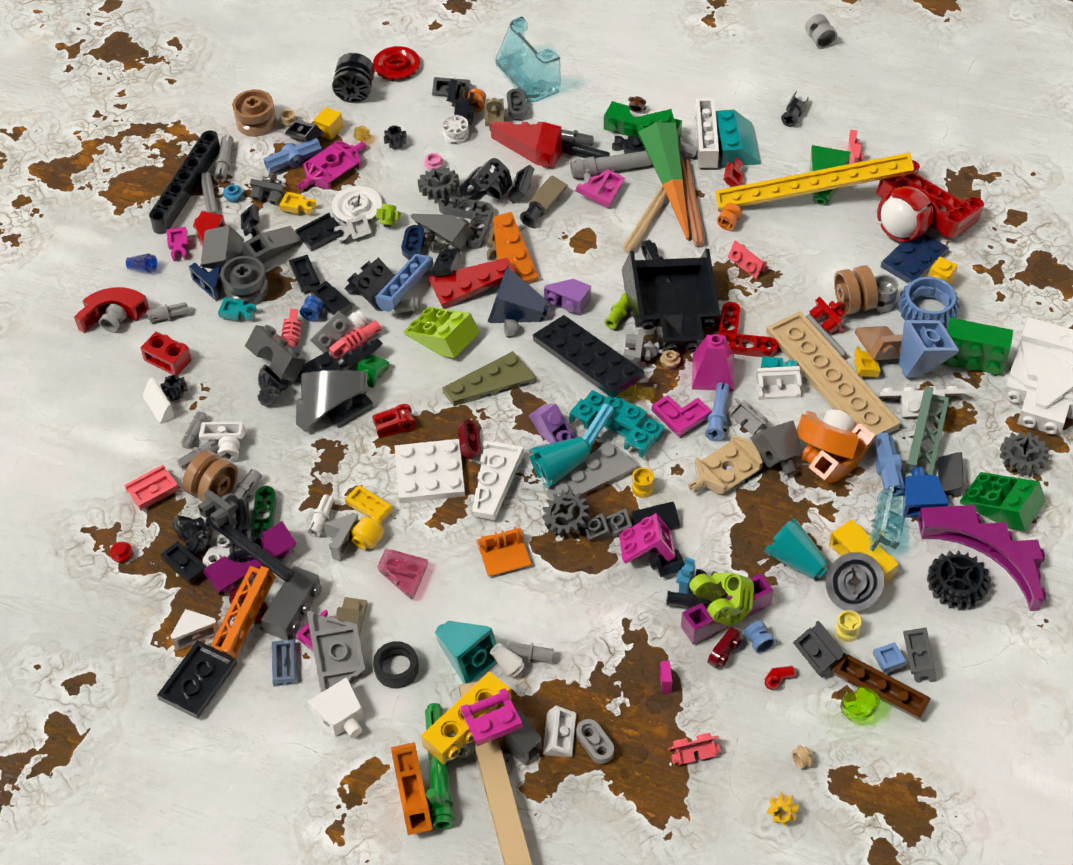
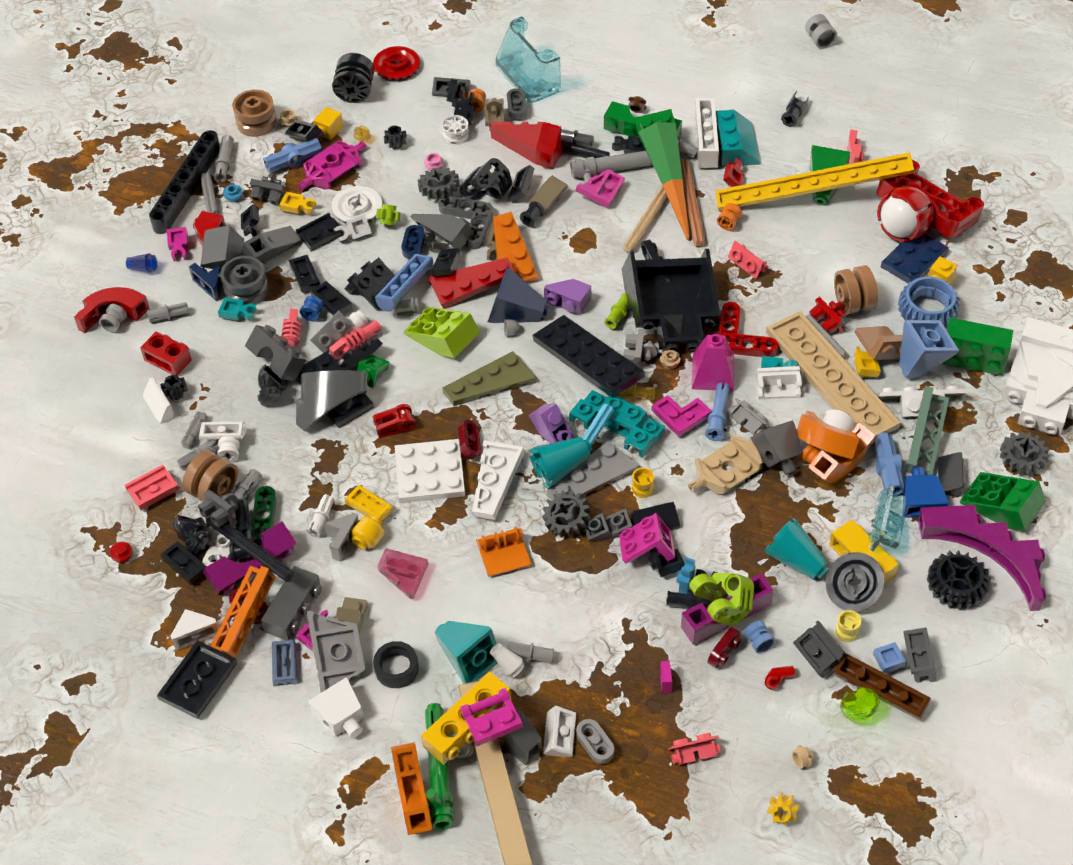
light grey wheel [872,274,899,313] -> none

